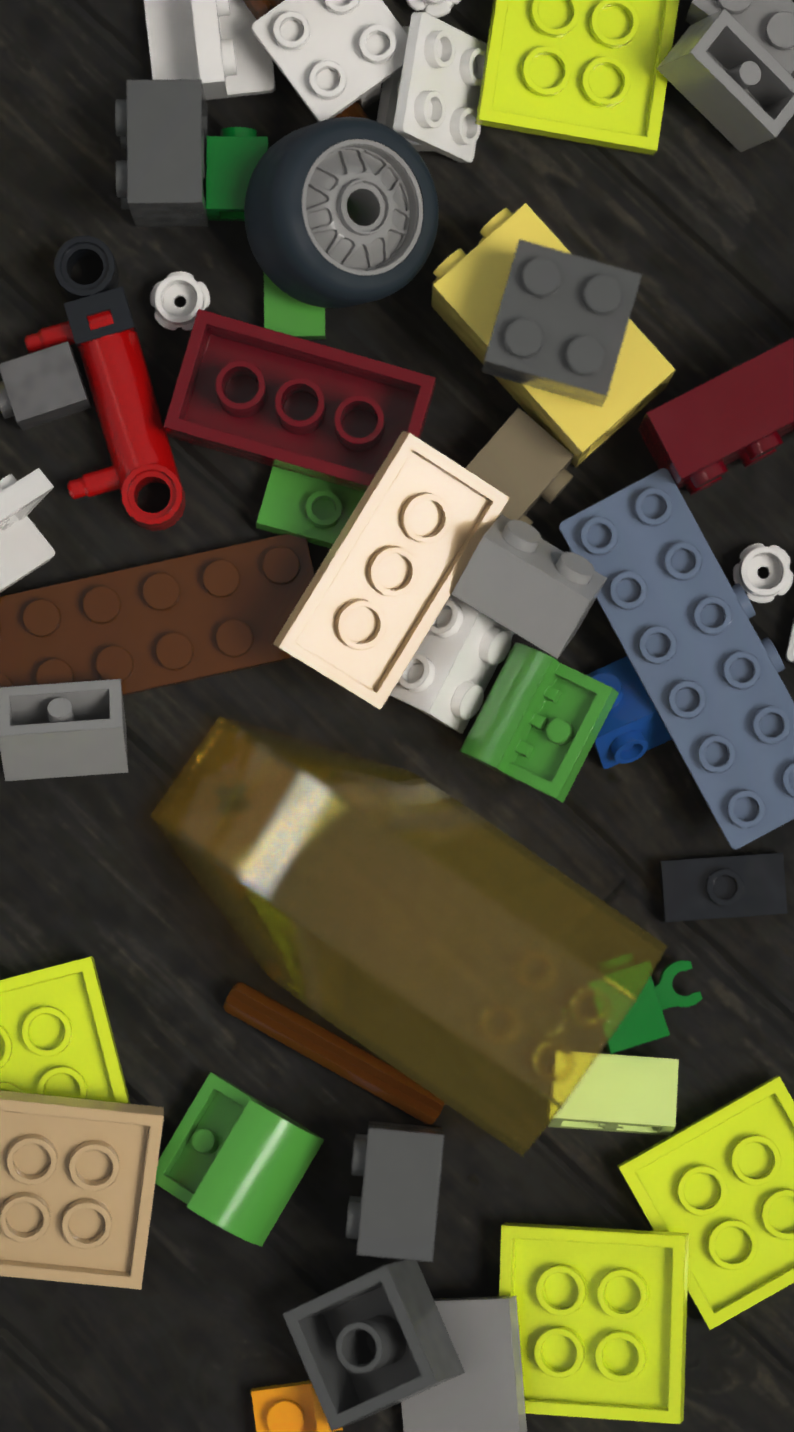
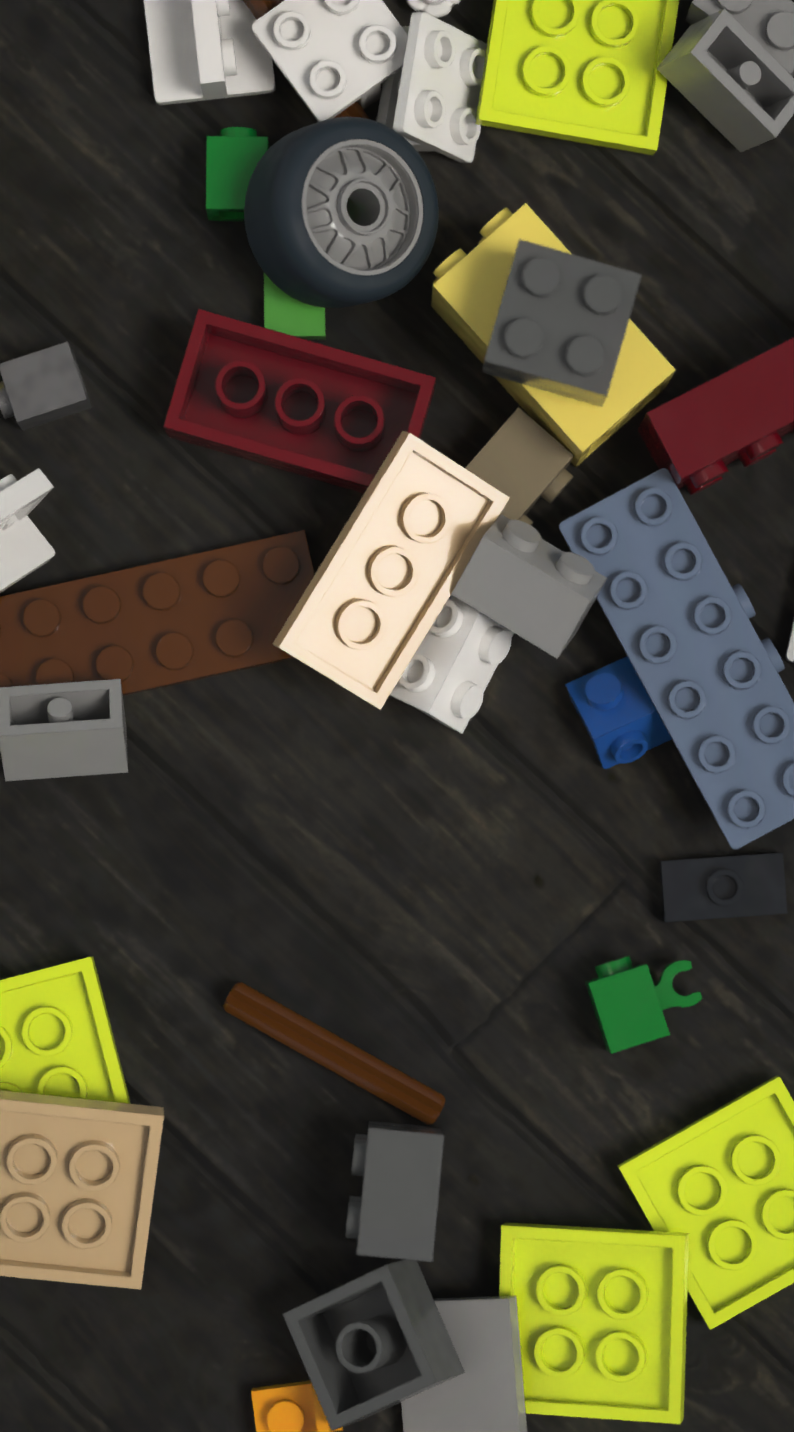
red piece [24,235,186,531] -> none
dark grey brick [115,79,209,227] -> none
white plate [150,271,210,331] -> none
clear yellow windscreen [150,716,667,1157] -> none
bright green brick [155,1072,324,1247] -> none
bright green plate [256,466,365,549] -> none
bright green brick [459,642,619,803] -> none
yellowish green hinge [548,1050,679,1136] -> none
white plate [733,543,793,603] -> none

